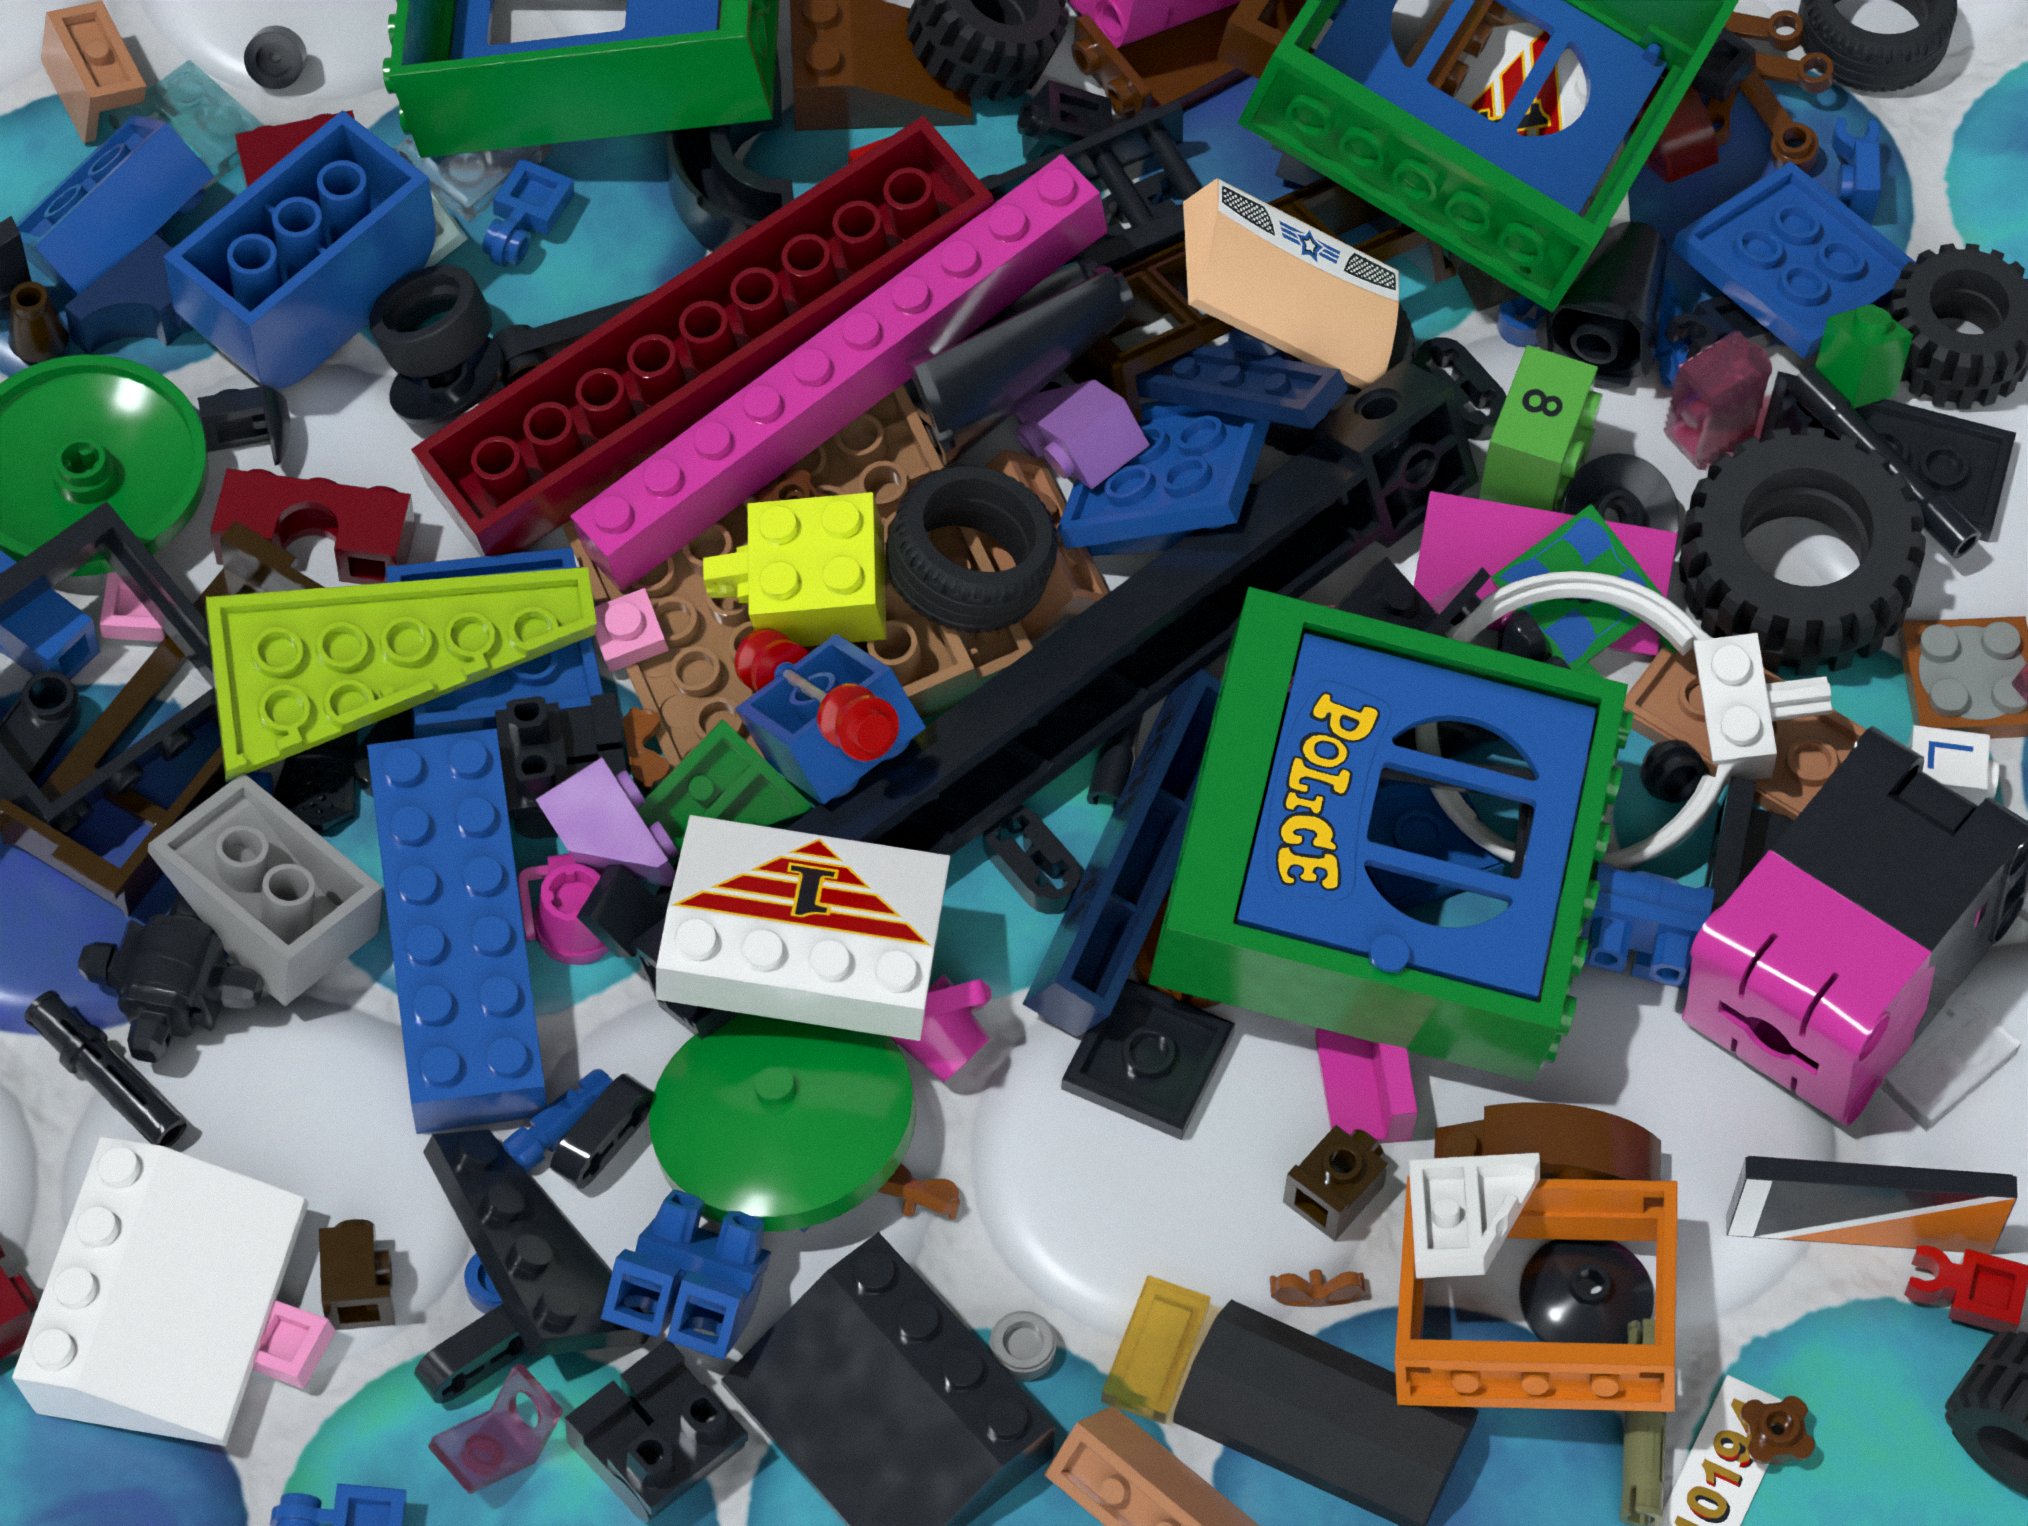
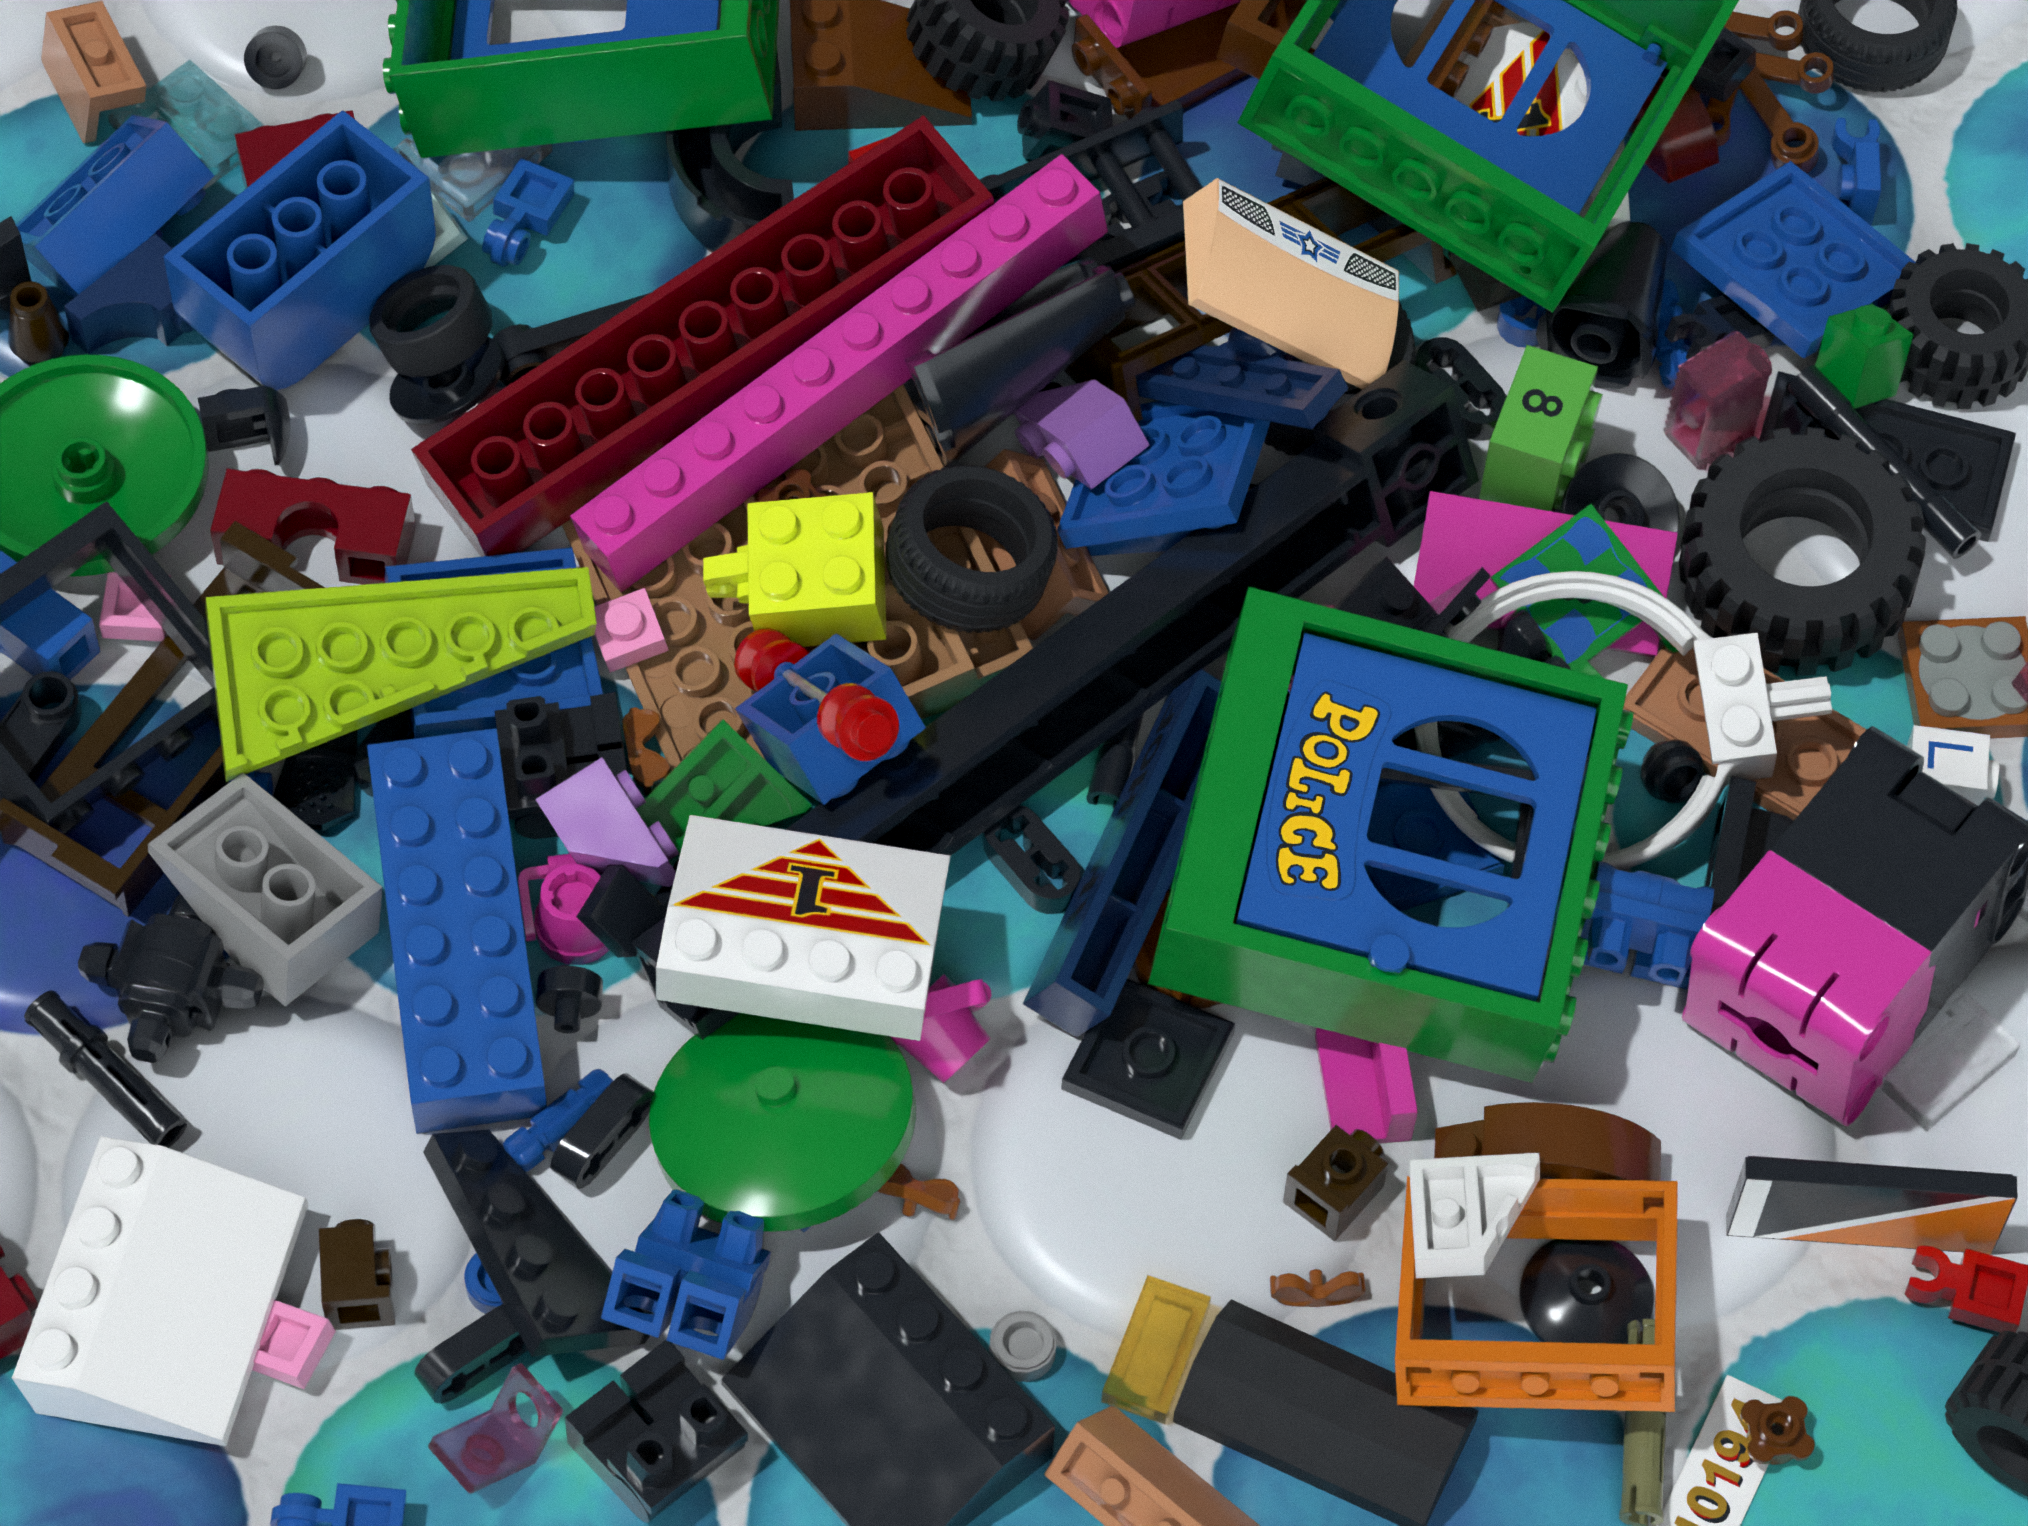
none -> black tile [536,966,603,1034]

